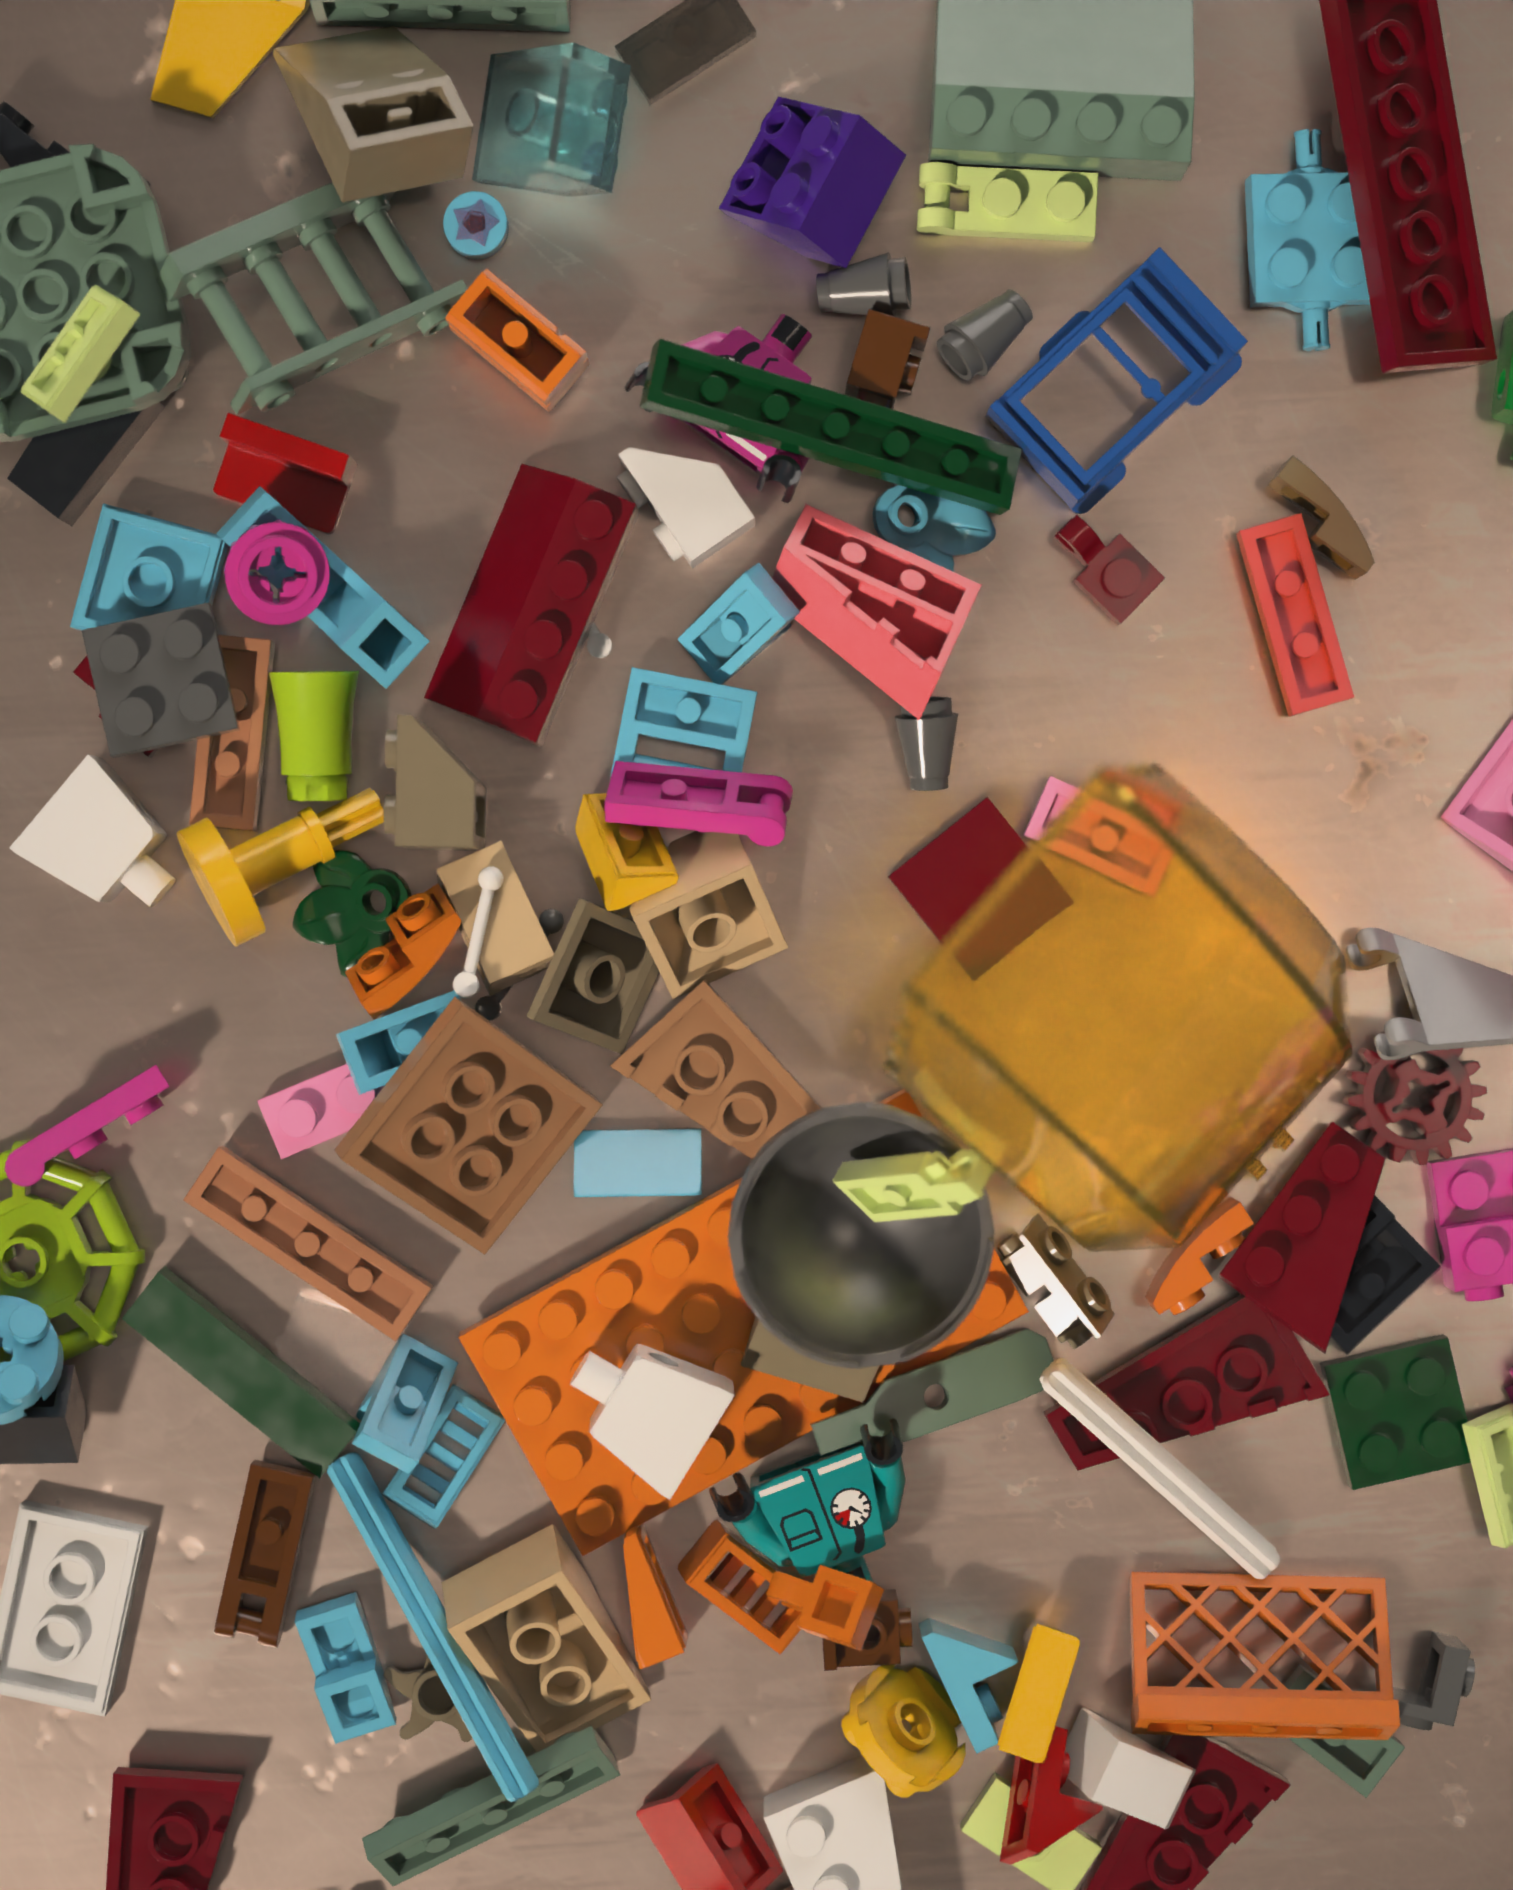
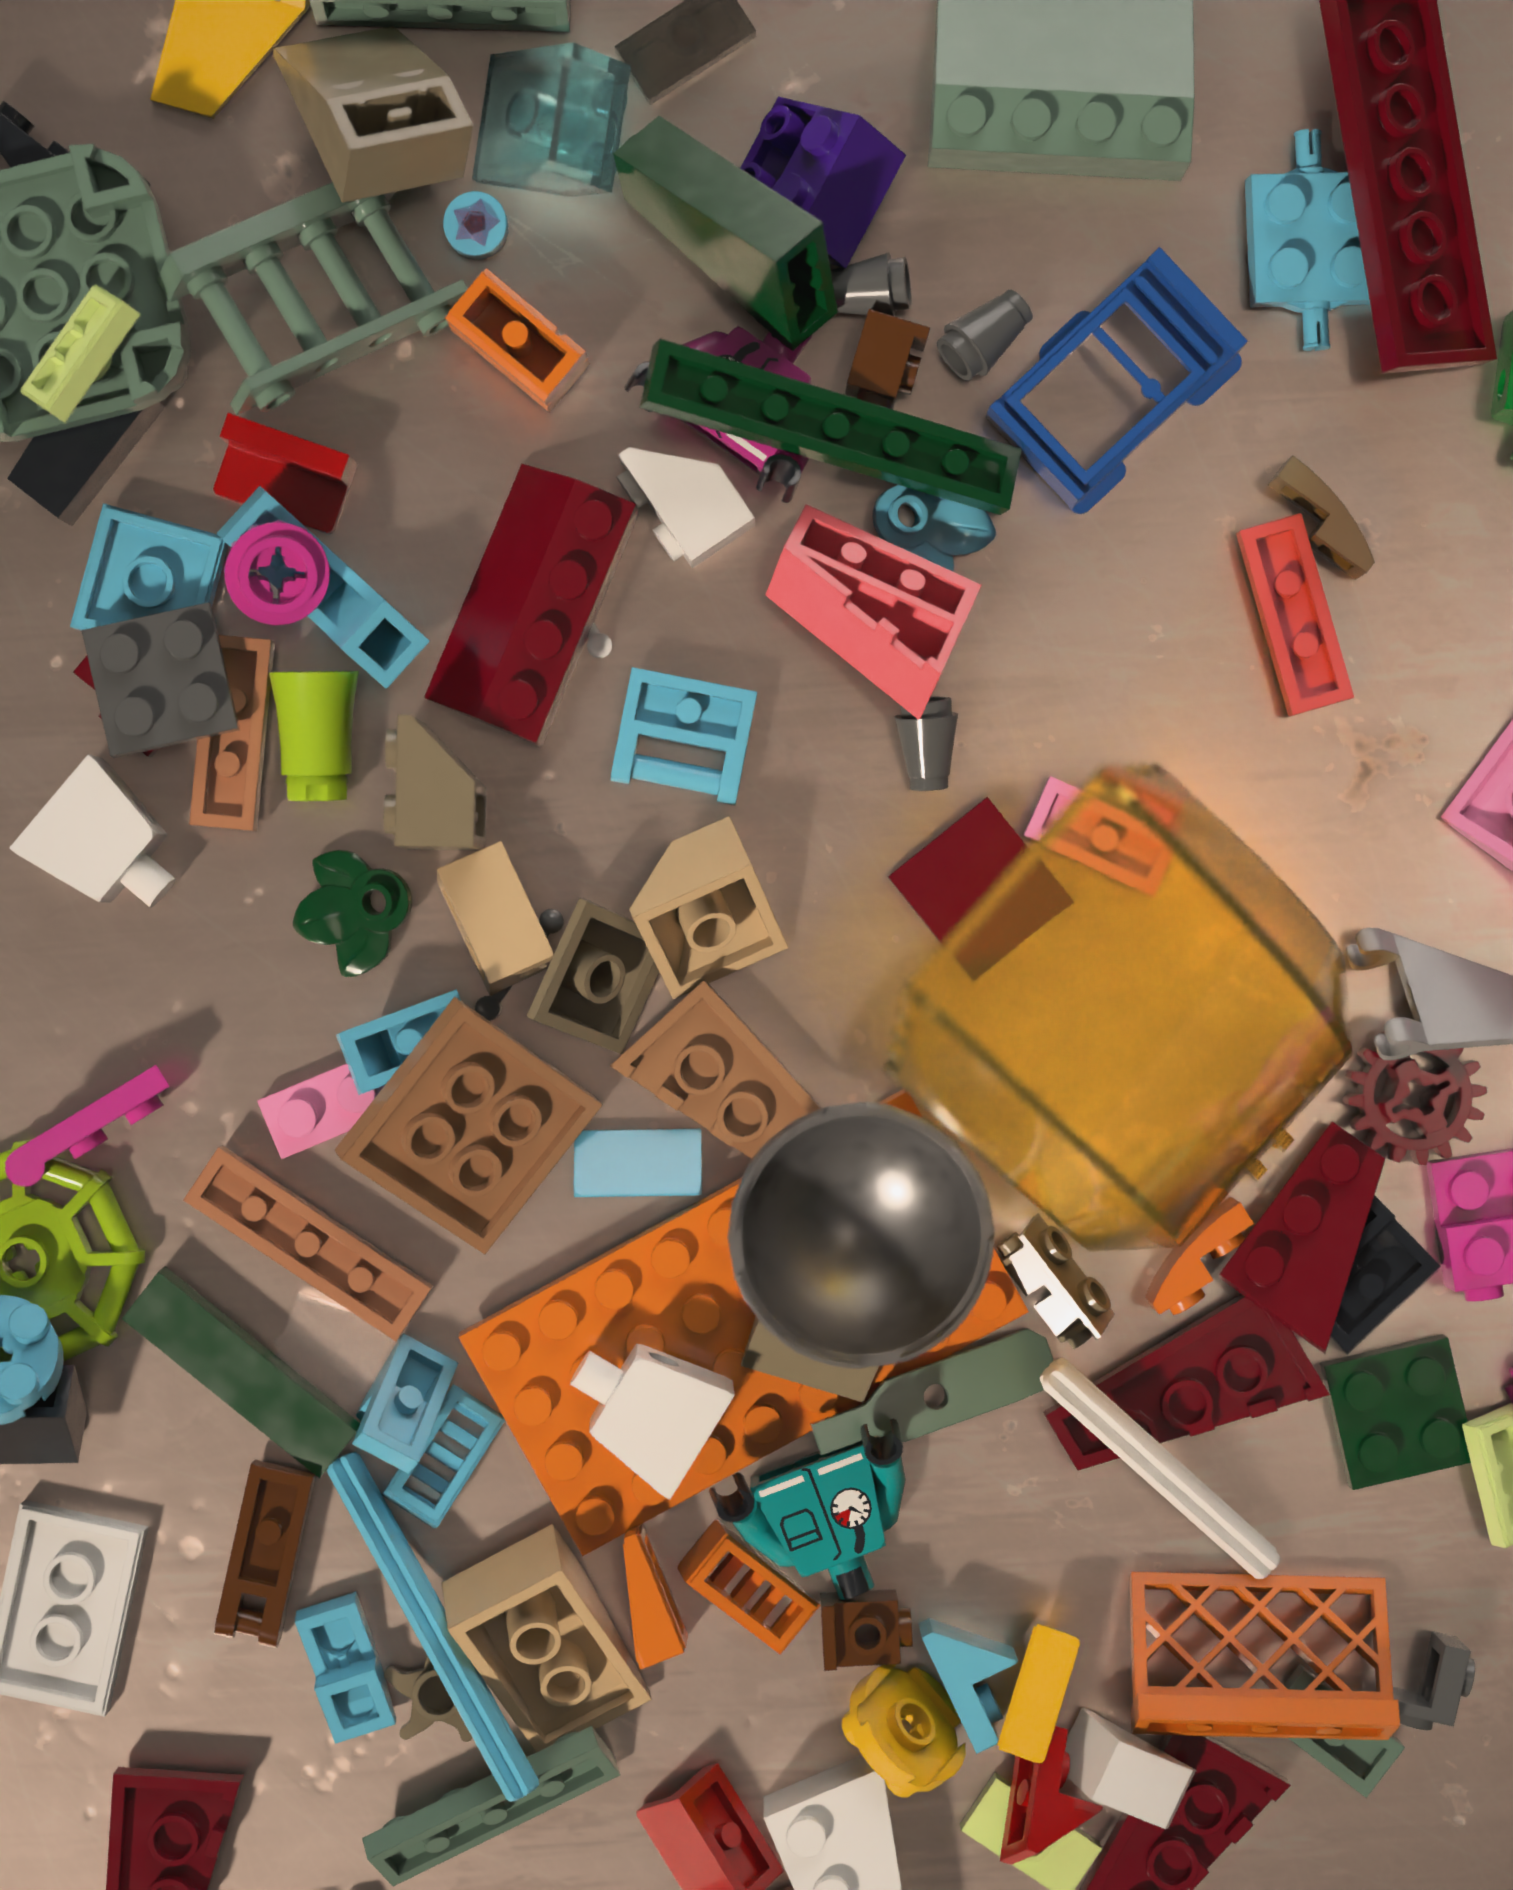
yellow piece [177,788,384,947] -> none
orange slope [345,883,462,1020] -> none
white hinge [453,866,504,999] -> none
yellow slope [575,793,679,911] -> none
dark pink plate [605,761,793,847] -> none
medium azure slope [678,563,800,685] -> none
orange plate [766,1565,884,1651] -> none
yellowish green hinge [833,1149,997,1222] -> none
yellowish green plate [917,162,1098,242] -> none
dark red plate [1054,515,1165,625] -> none
none -> dark green slope [613,116,838,351]

